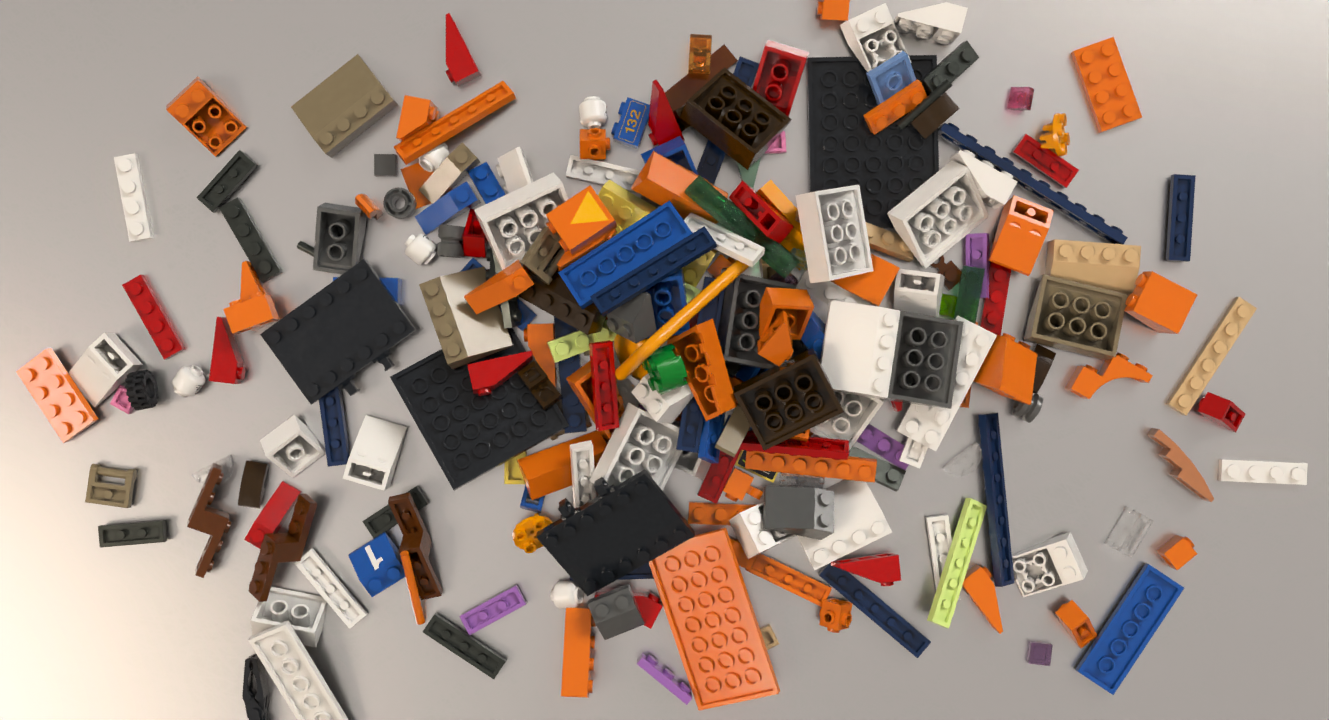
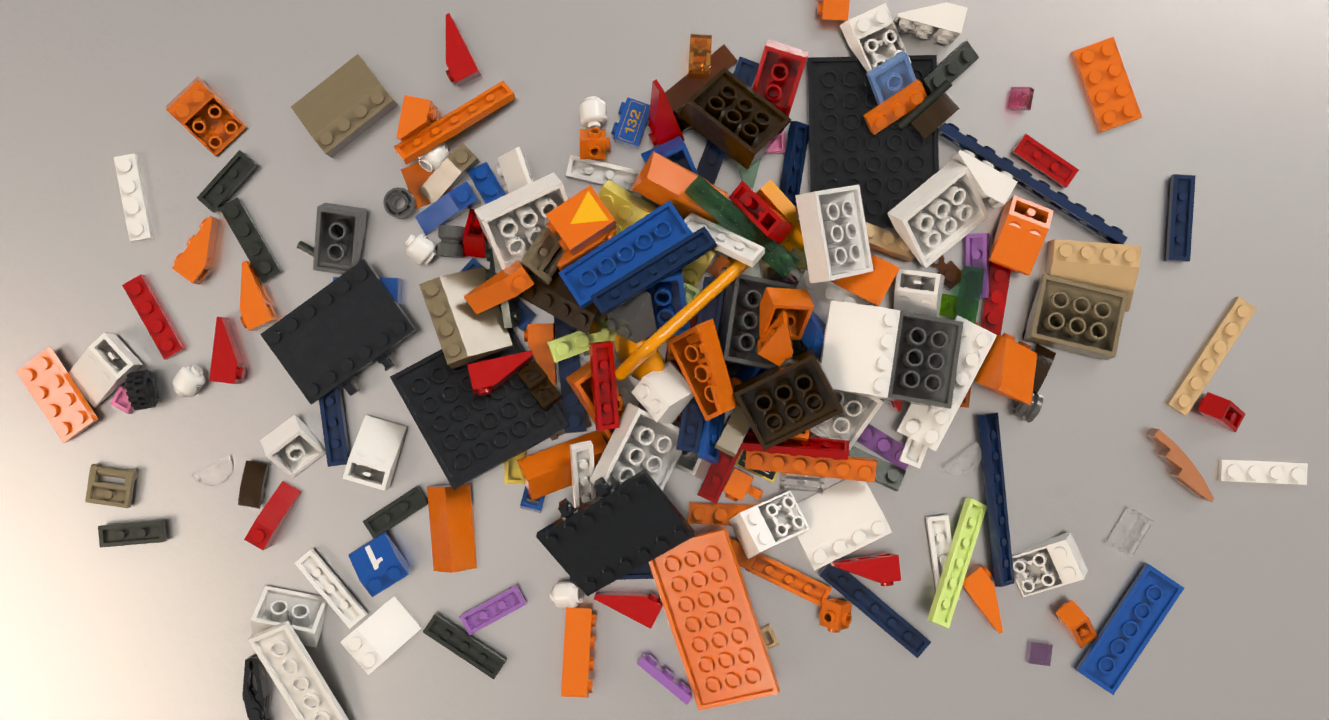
reddish brown bracket [187,463,232,578] -> none
orange brick [223,292,279,334] -> none
reddish brown bracket [248,494,318,602] -> none
orange slope [355,194,383,220] -> none
dark grey tile [374,154,397,177] -> none
reddish brown bracket [388,492,443,600] -> none
orange bar [400,551,425,625] -> none
light orange plate [512,512,552,553] -> none
dark grey slope [588,583,645,640] -> none
green brick [642,344,688,395] -> none
dark grey slope [763,486,834,540] -> none
light orange plate [1039,113,1070,157] -> none
orange arch [1065,353,1153,399] -> none
orange slope [1124,271,1197,334] -> none
orange brick [1157,535,1197,570] -> none
none -> orange slope [172,216,219,285]
none -> white slope [340,596,422,675]
none -> orange slope [427,483,477,573]
none -> dark blue plate [779,121,809,208]

